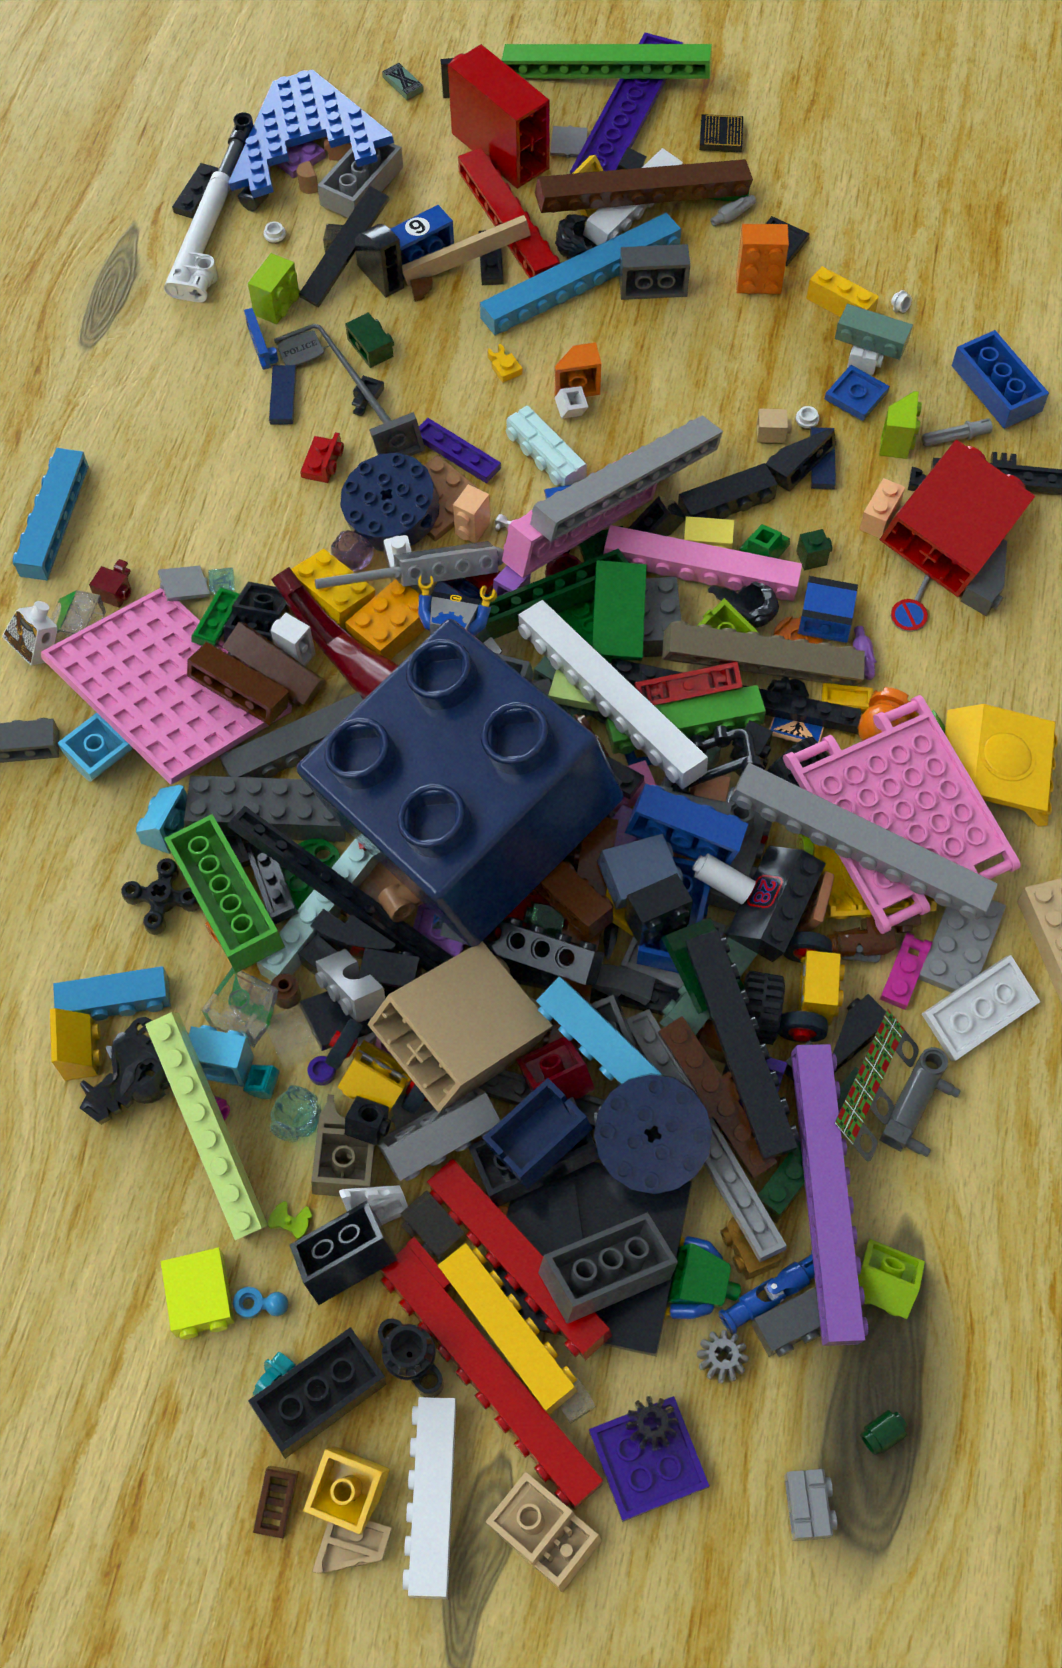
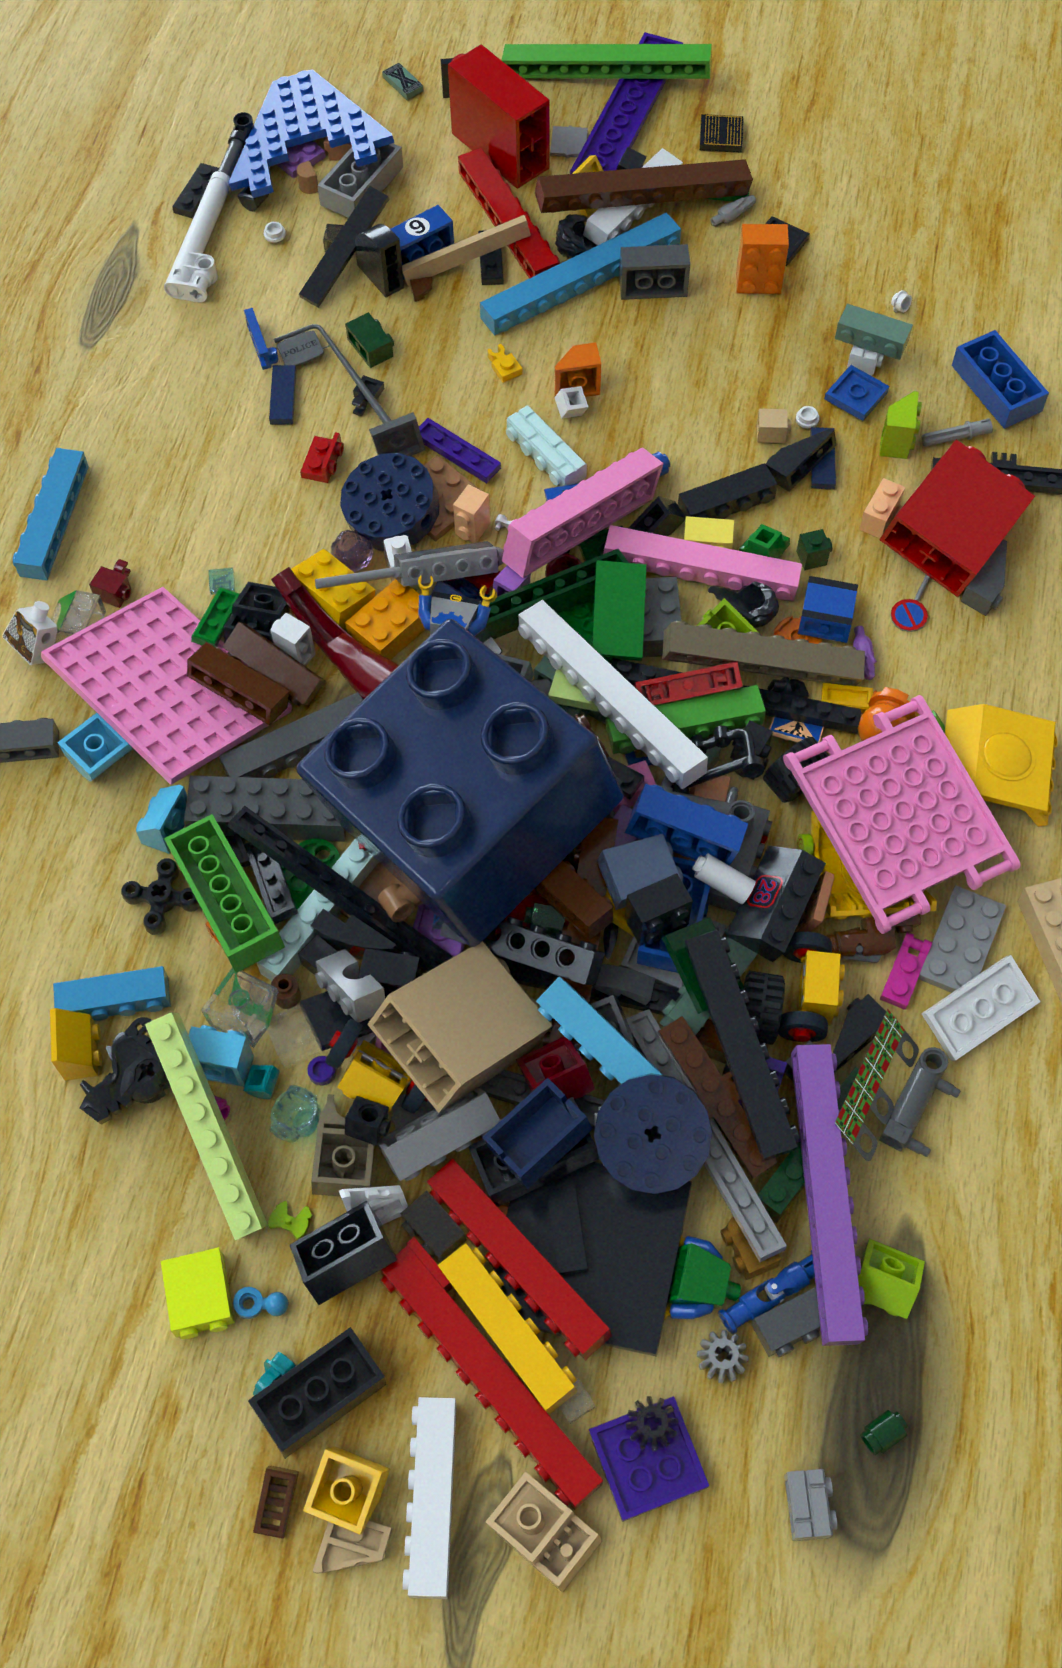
light grey piece [158,566,210,602] -> none
lime brick [248,253,300,324] -> none
black beam [378,1318,444,1398] -> none
light grey brick [530,415,723,542] -> none
dark grey brick [538,1212,678,1324] -> none
light grey brick [730,763,998,920] -> none
yellow brick [806,266,879,317] -> none
black tile [908,467,926,491] -> none

